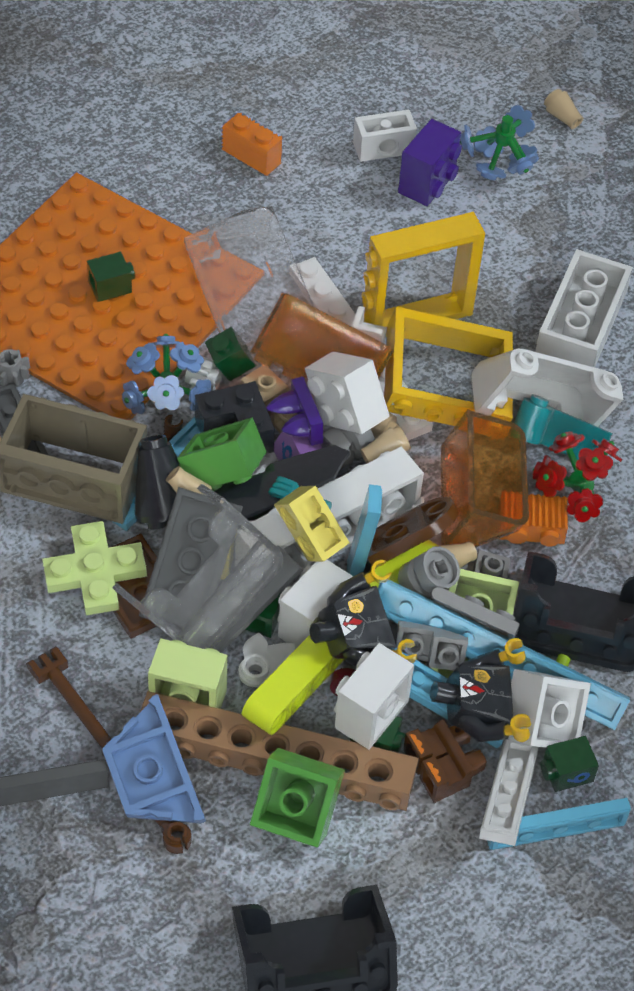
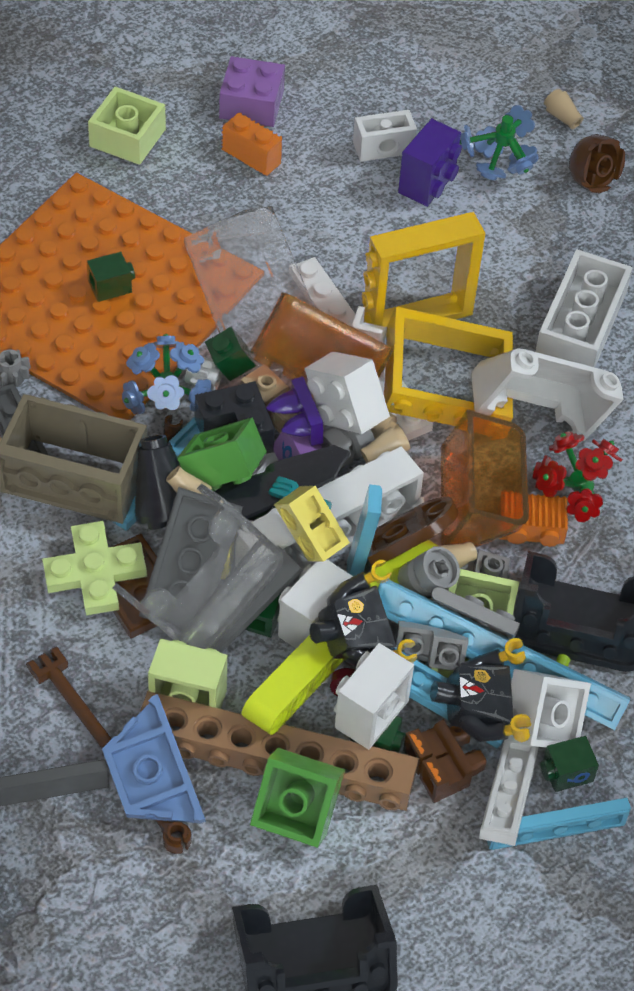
white plate [238,633,295,687] -> none
teal door [510,394,613,460] -> none
none -> yellowish green brick [88,87,166,165]
none -> medium lavender brick [219,56,285,127]
none -> reddish brown cylinder [569,134,625,193]

